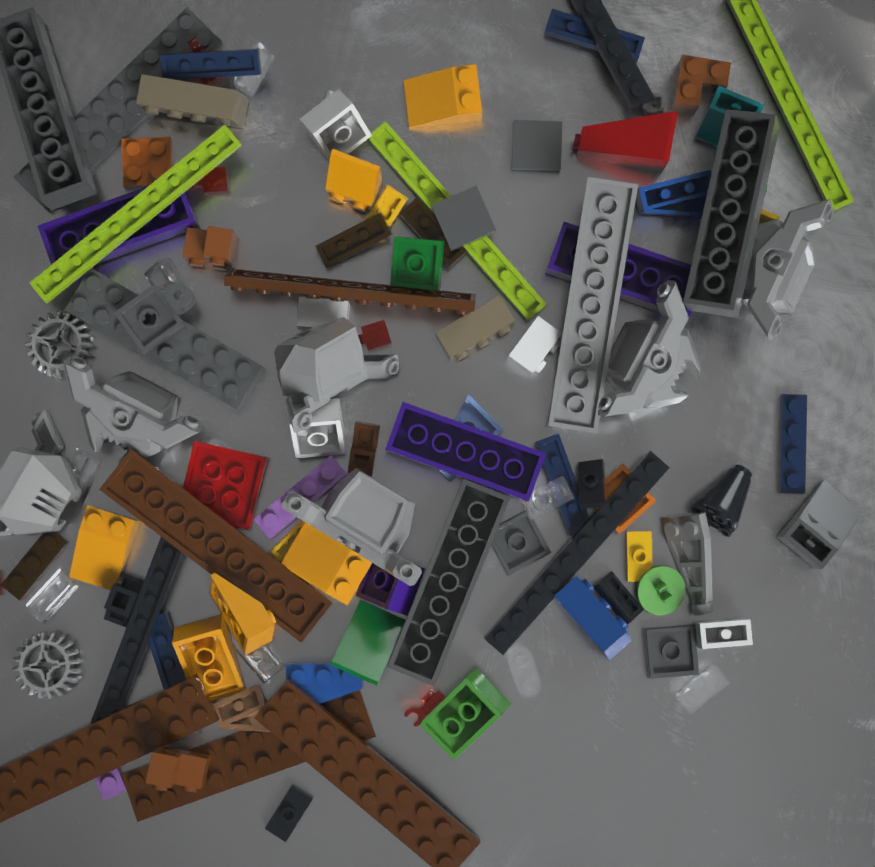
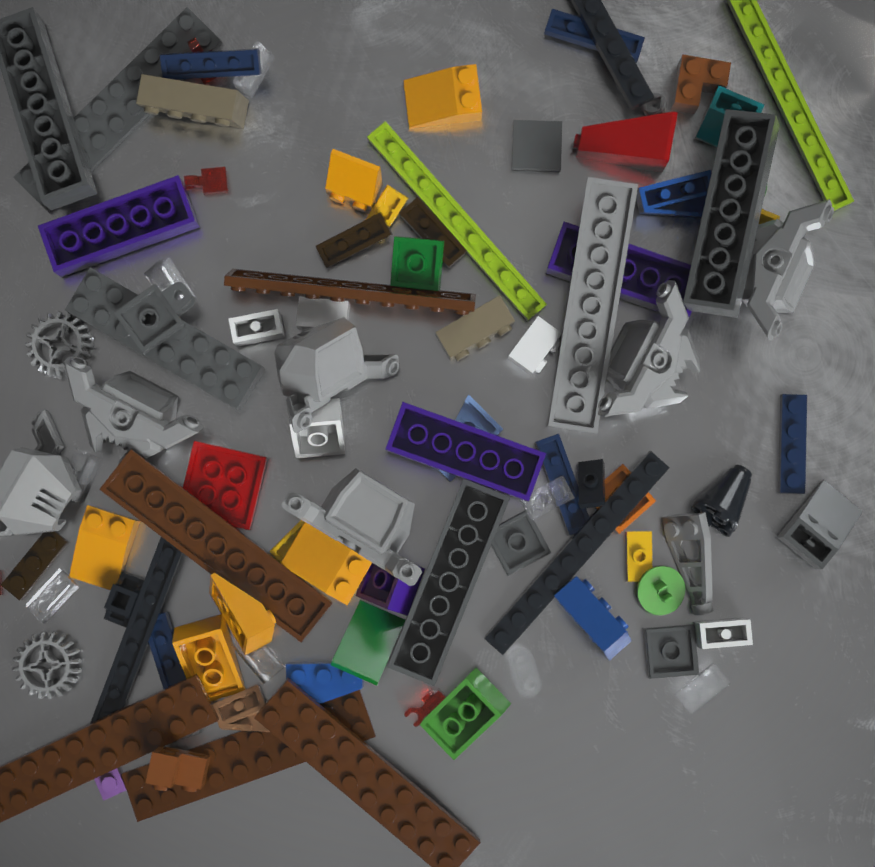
lime plate [29,125,242,304] -> none
orange plate [121,136,173,189] -> none
dark orange brick [183,226,239,271] -> none
medium lavender brick [253,455,348,539] -> none
black plate [265,784,313,842] -> none
white piece [299,89,372,161] -> none
reddish brown slope [347,421,380,476] -> none
clear red plate [358,320,392,351] -> none
dark grey tile [431,186,496,251] -> none
black plate [594,571,644,625] -> none
none -> white brick [228,309,285,347]

